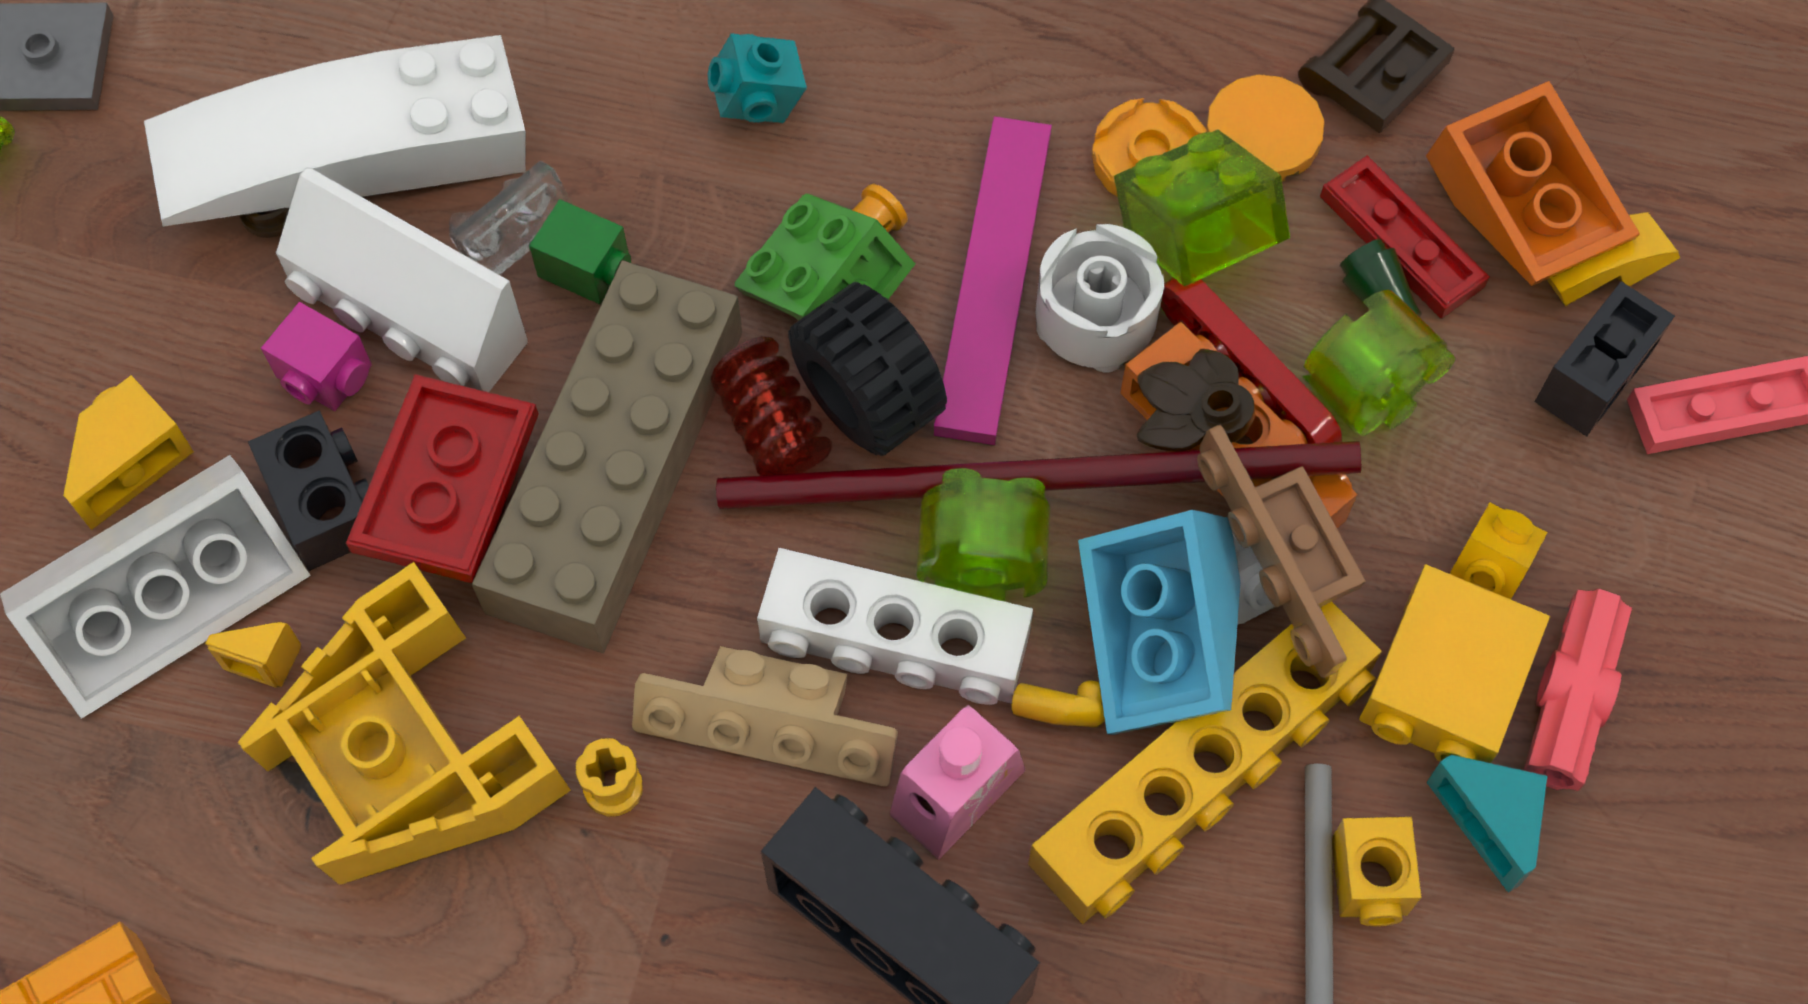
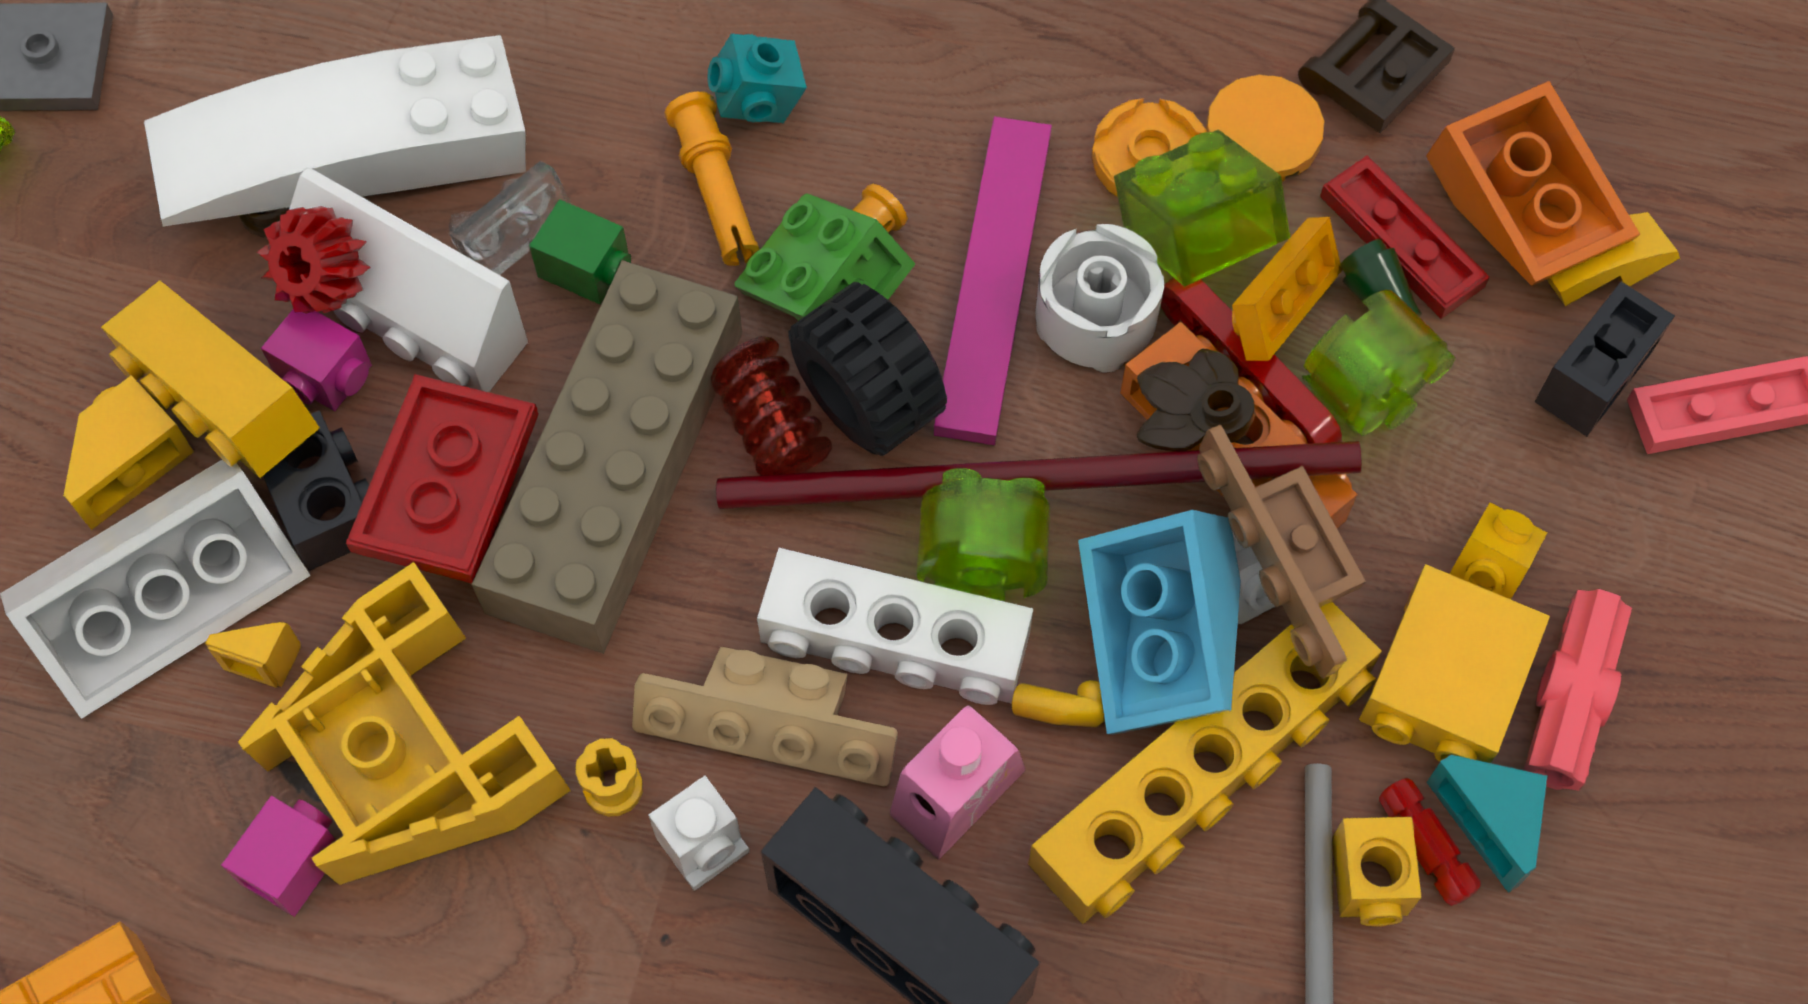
none -> yellow brick [101,280,320,478]
none -> dark pink brick [221,796,337,917]
none -> red gear [256,206,371,314]
none -> white brick [648,776,750,891]
none -> light orange pin [664,91,760,266]
none -> light orange plate [1232,217,1342,361]
none -> red axle [1379,778,1481,906]

